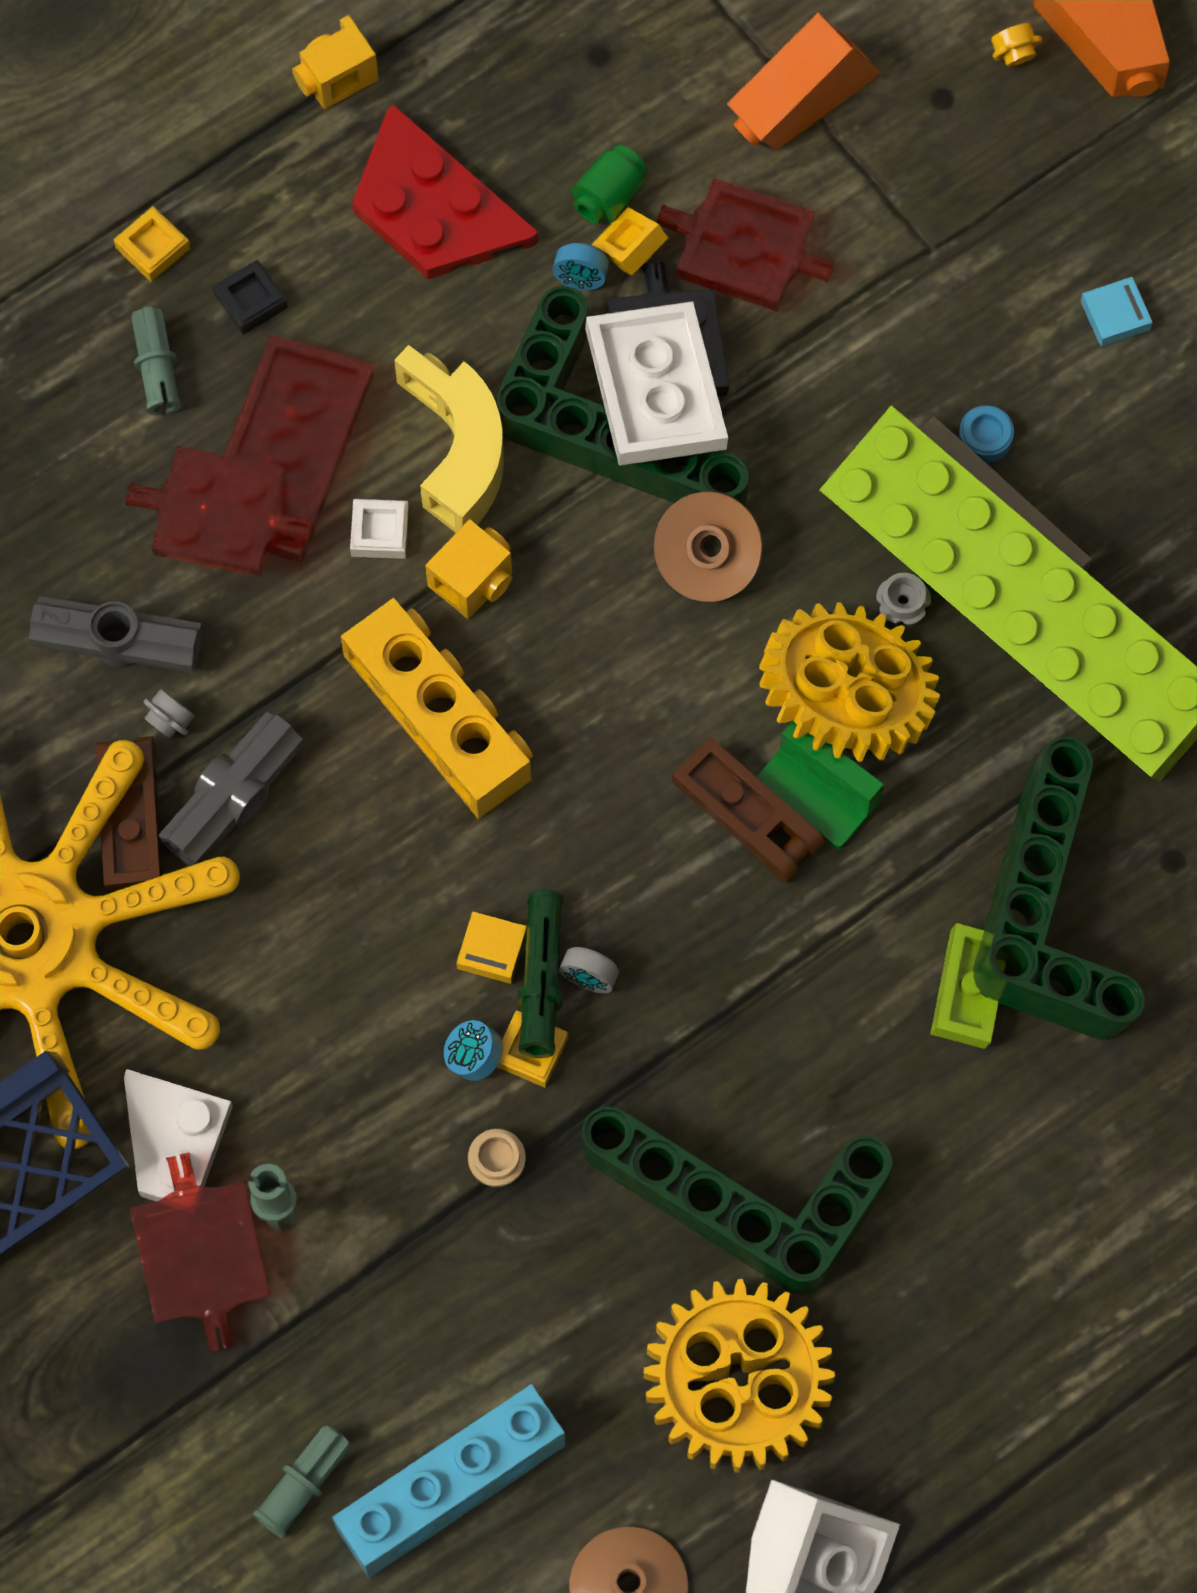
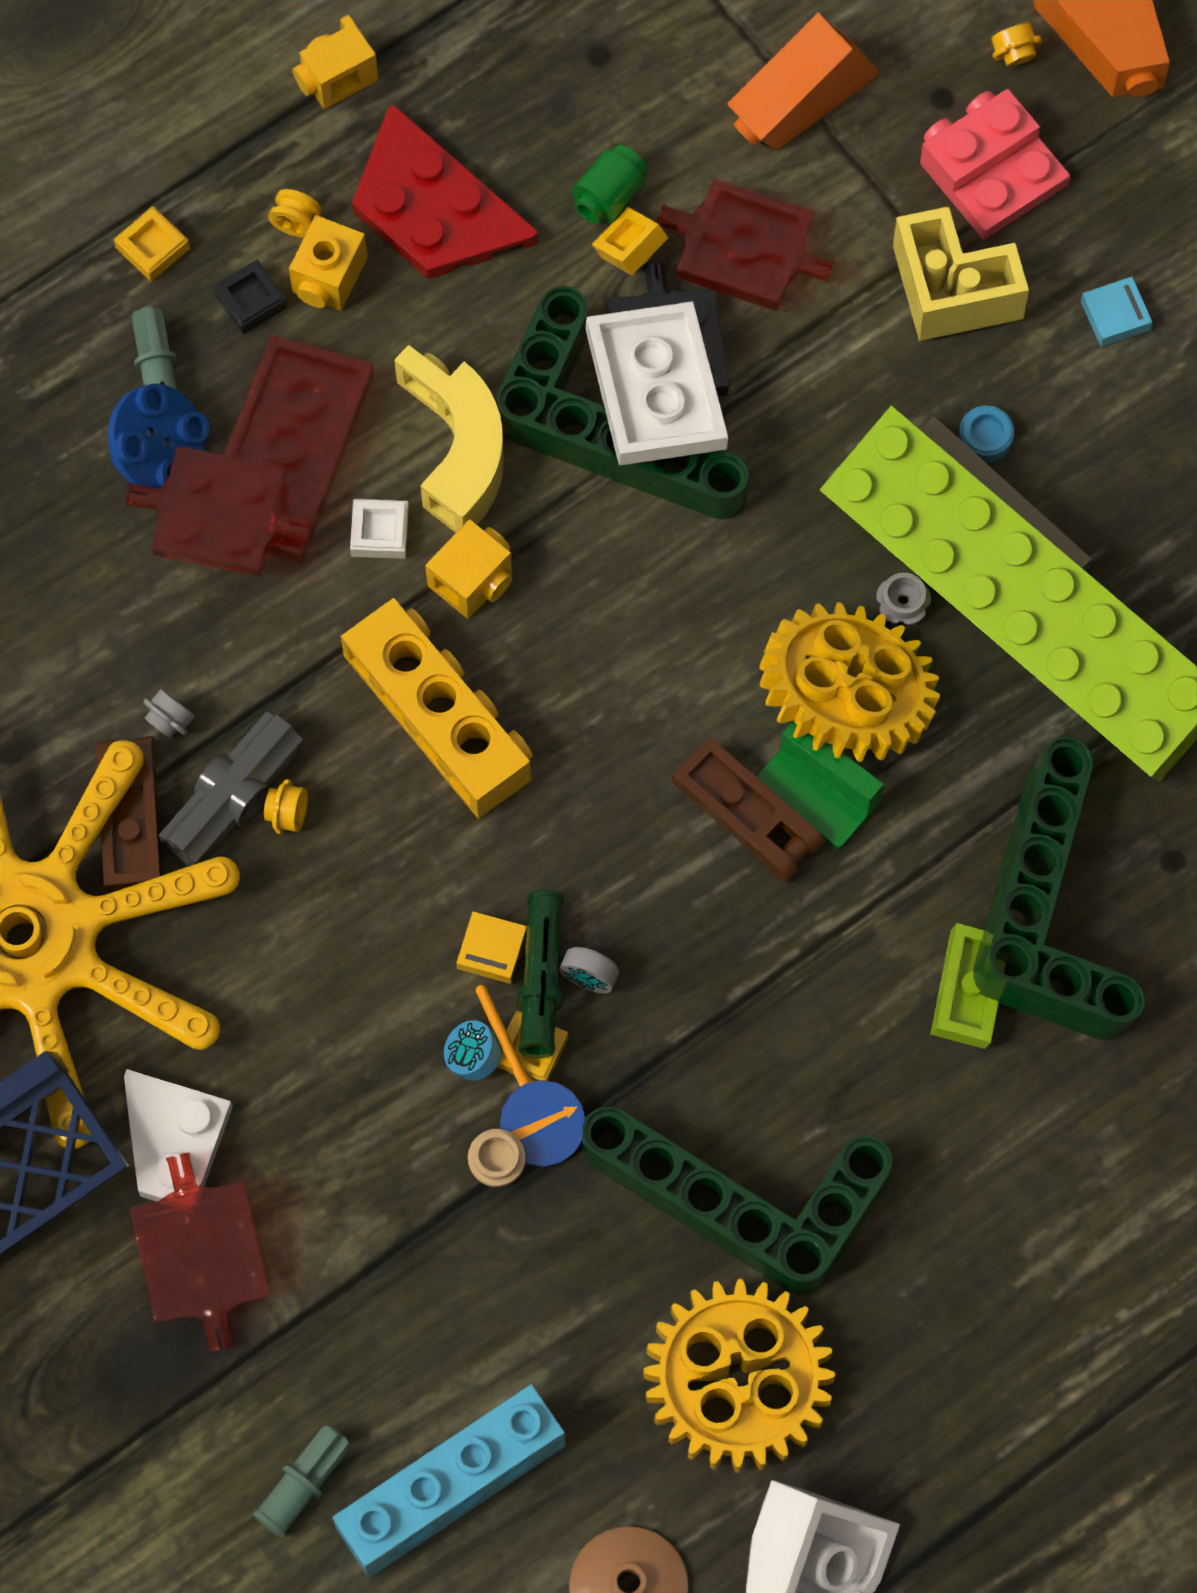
dark grey piece [29,596,203,673] -> none
sand green axle [248,1164,297,1232] -> none
dark azure tile [553,243,609,290] -> none
medium nougat dish [654,492,763,602] -> none
none -> blue plate [107,383,210,493]
none -> yellow plate [264,779,308,834]
none -> yellow bush [268,189,322,238]
none -> yellow brick [289,215,368,311]
none -> blue piece [476,985,585,1166]
none -> light yellow brick [893,206,1029,341]
none -> coral plate [920,88,1071,240]

